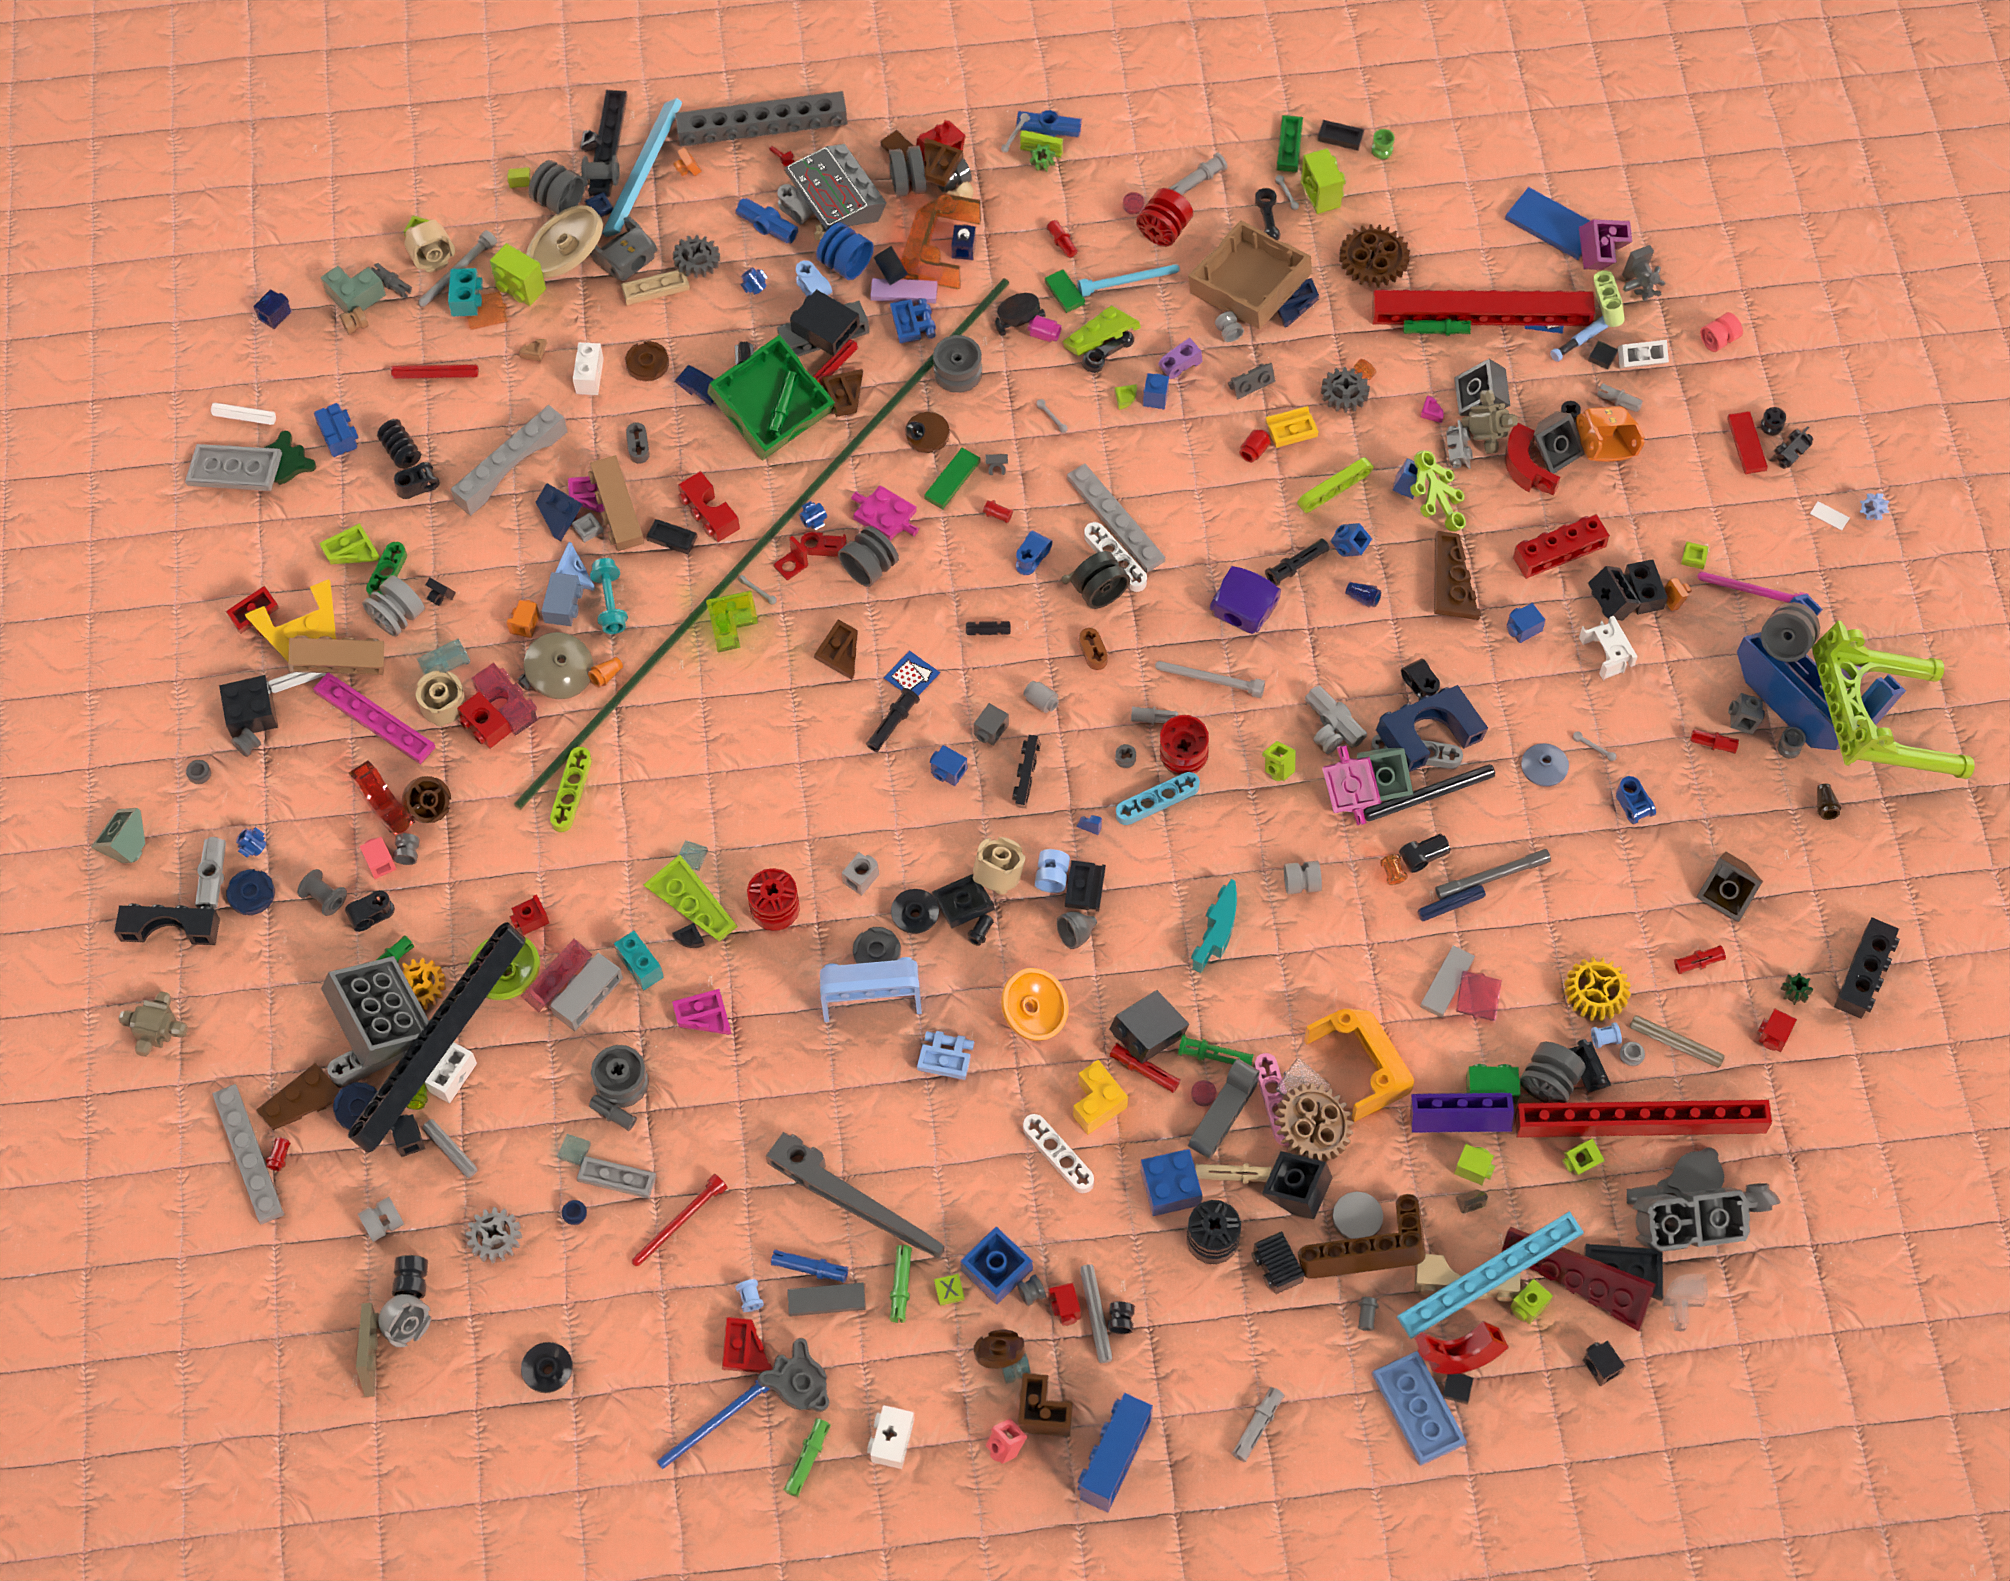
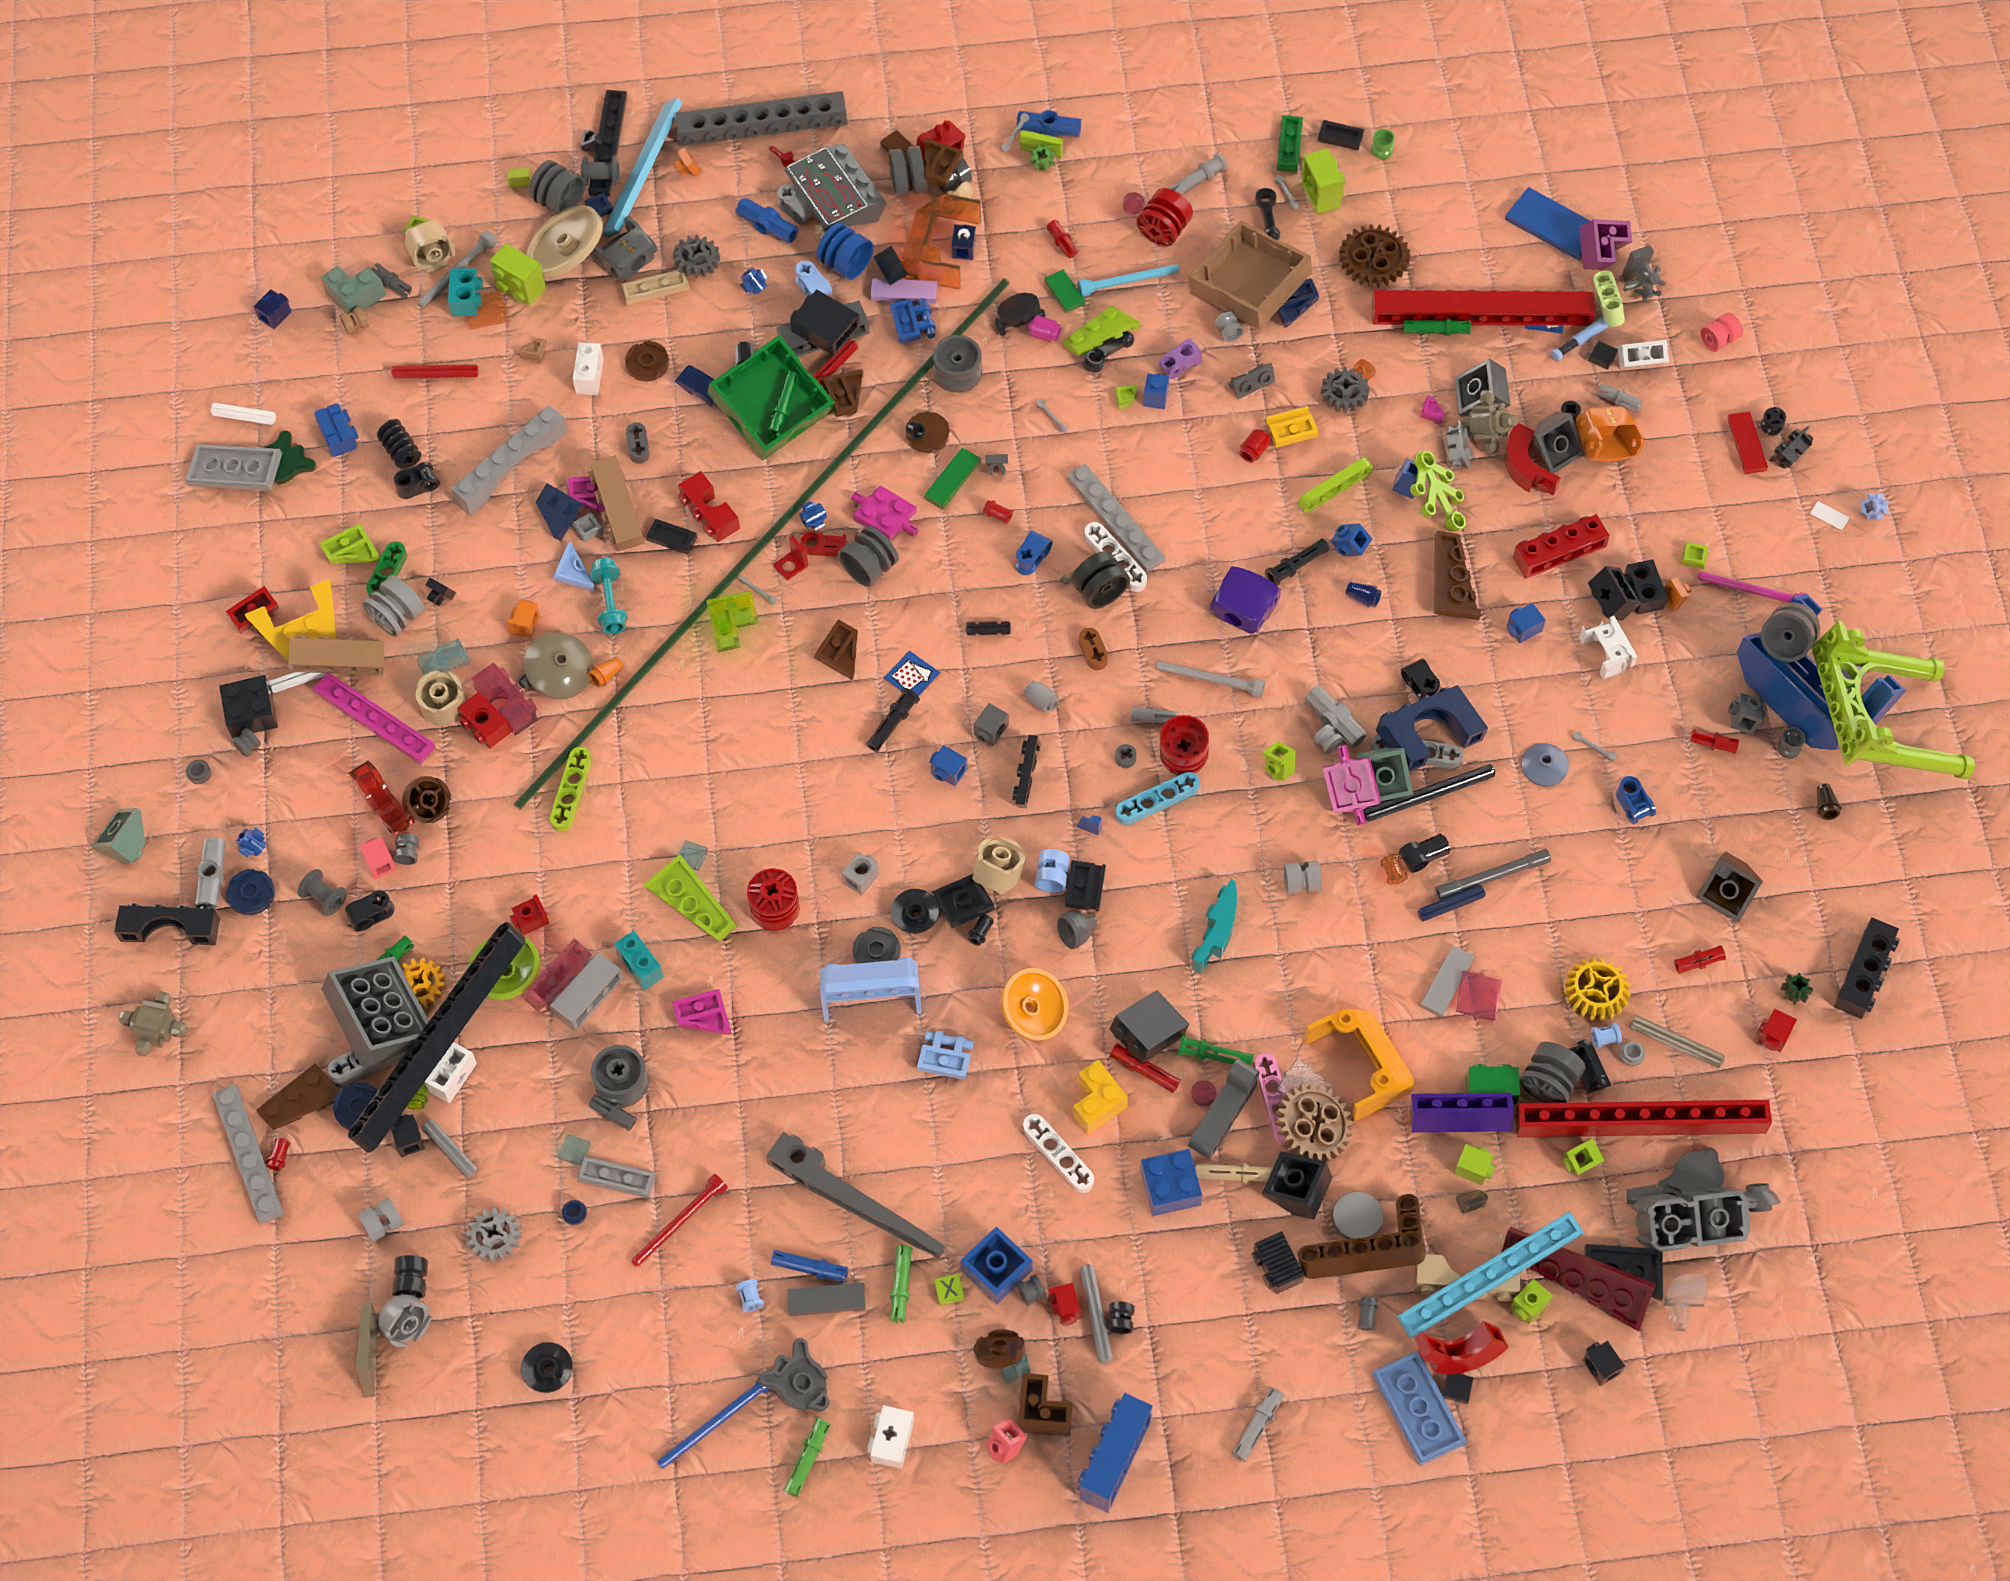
sand blue brick [541,572,583,626] -> none
black tile [672,923,705,948] -> none
red wing [722,1317,772,1373] -> none
black wheel [1186,1200,1241,1265] -> none

